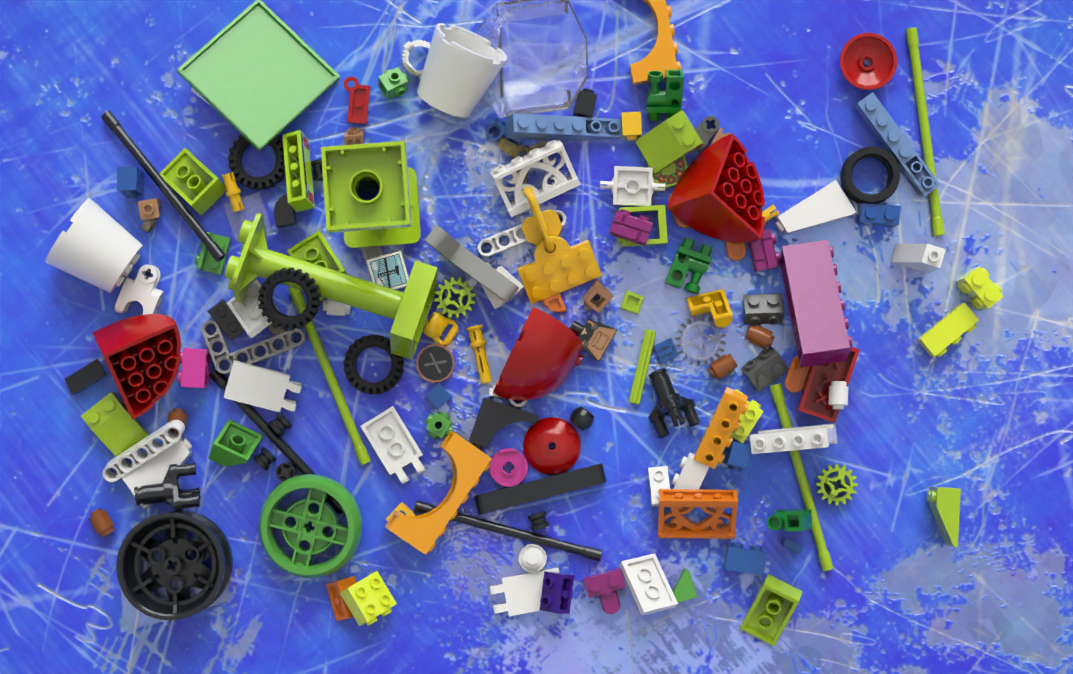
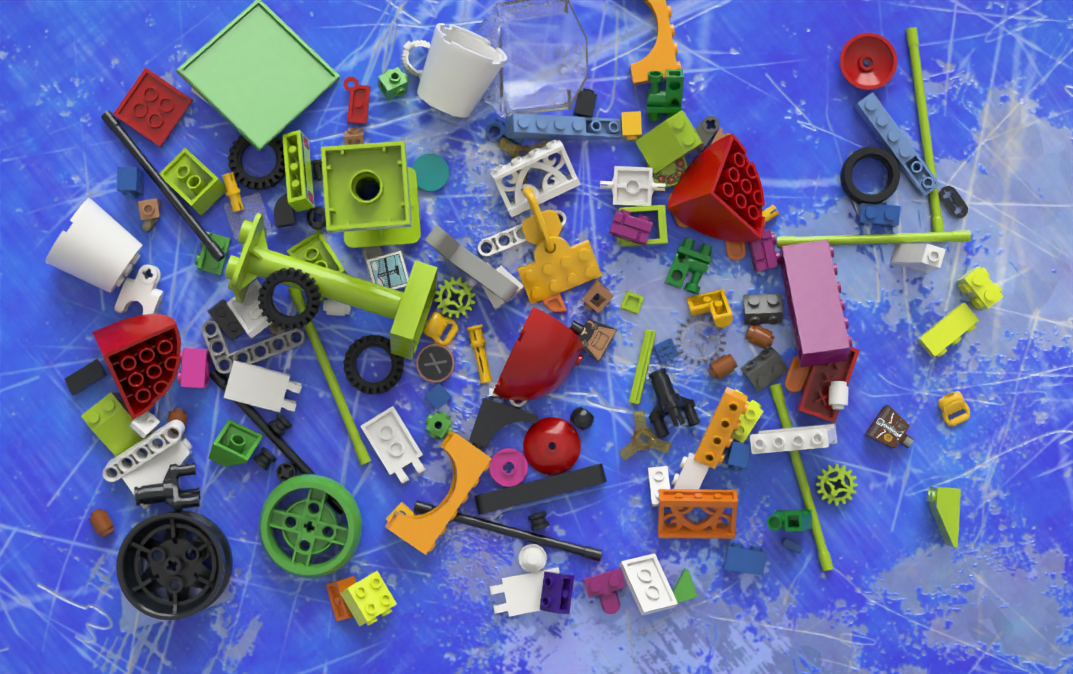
lime slope [740,574,802,646] -> none
white slope [775,180,856,234] -> none
none -> red plate [113,67,194,147]
none -> white bracket [130,411,160,438]
none -> black piece [306,206,326,230]
none -> teal tile [412,154,449,192]
none -> clear yellow bush [619,410,671,460]
none -> lime piece [777,230,971,248]
none -> torso [864,405,914,449]
none -> yellow piece [938,391,970,427]
none -> black beam [939,186,968,219]

